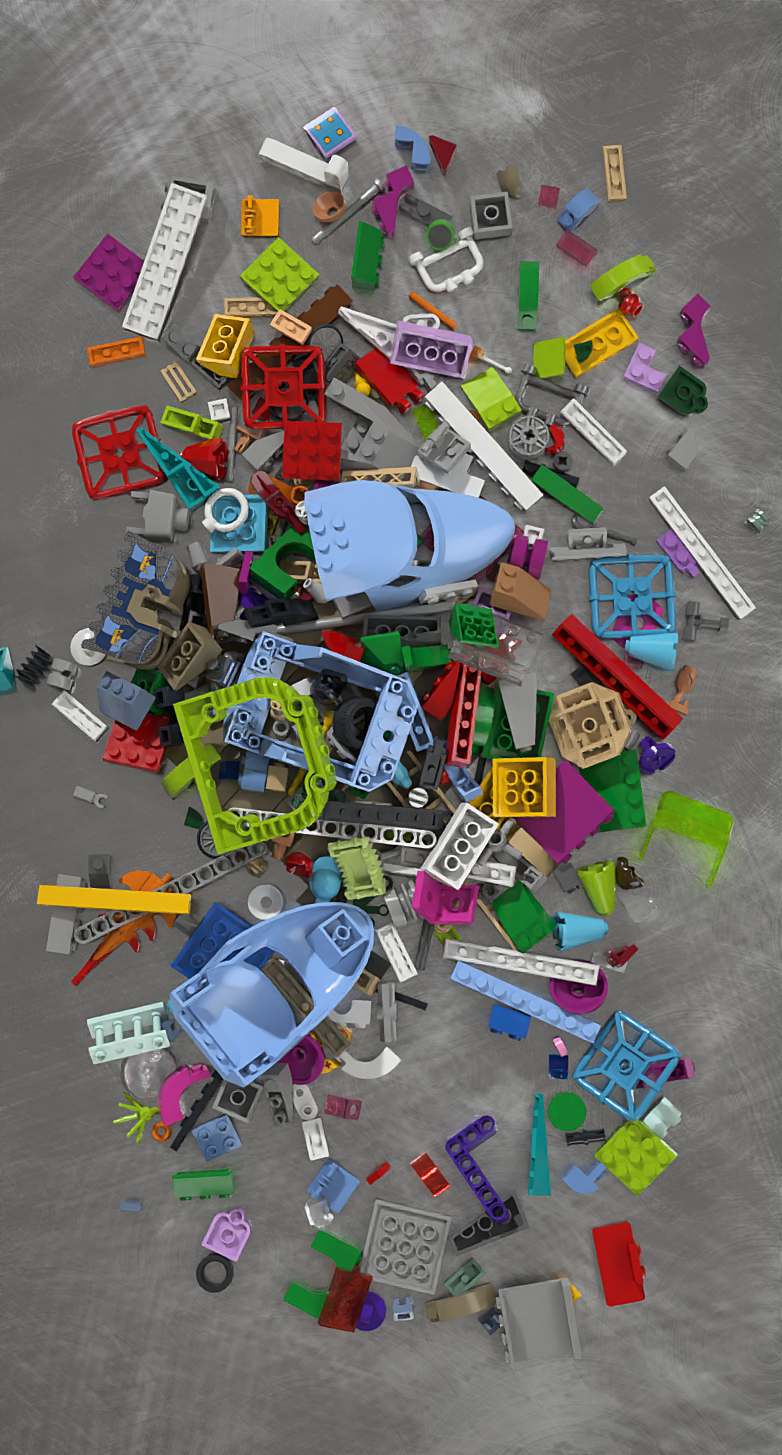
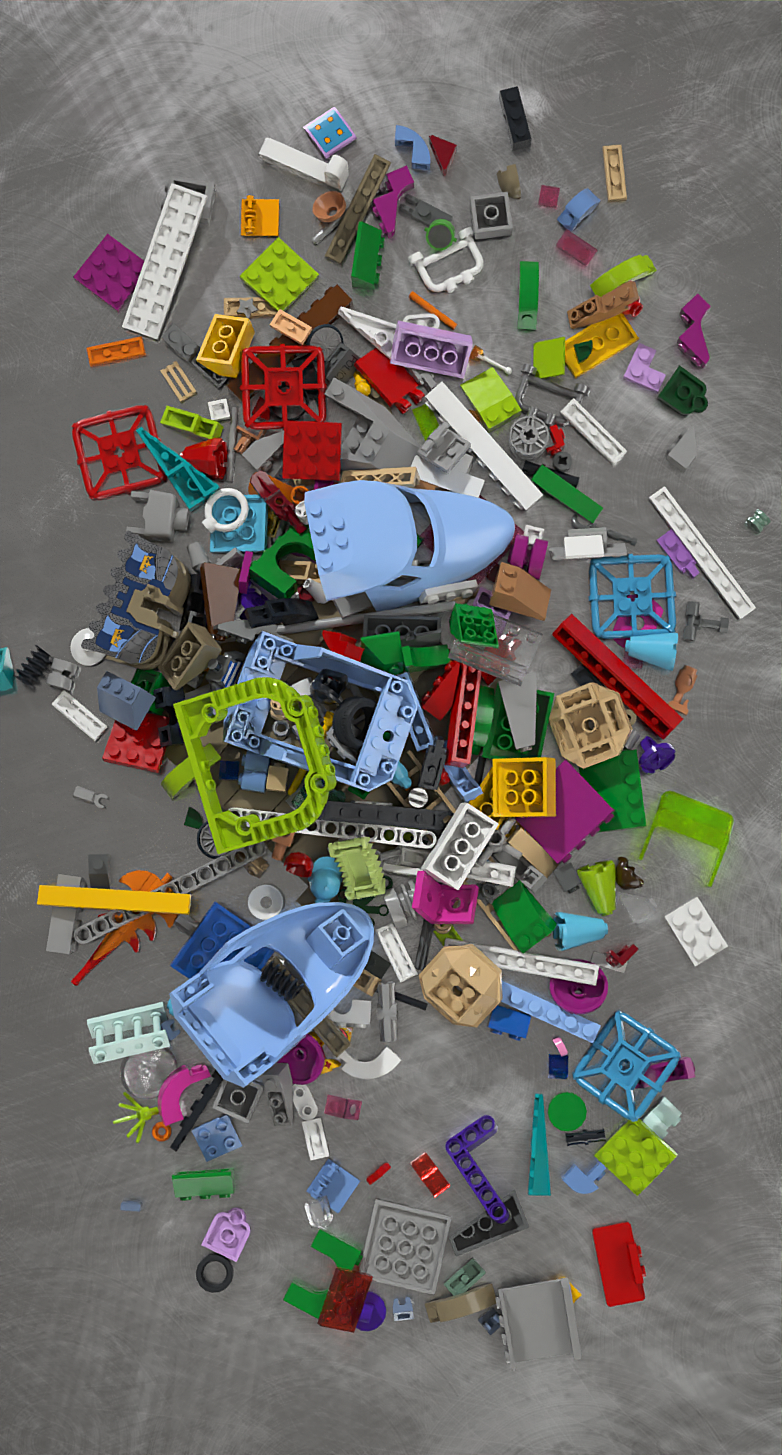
none -> light grey piece [236,298,258,318]
none -> black piece [260,960,304,1001]
none -> dark tan tile [324,154,391,265]
none -> tan piece [418,944,503,1028]
none -> black arch [499,86,532,151]
none -> white slope [564,535,604,559]
none -> medium nougat slope [567,280,639,329]
none -> white plate [664,897,728,967]

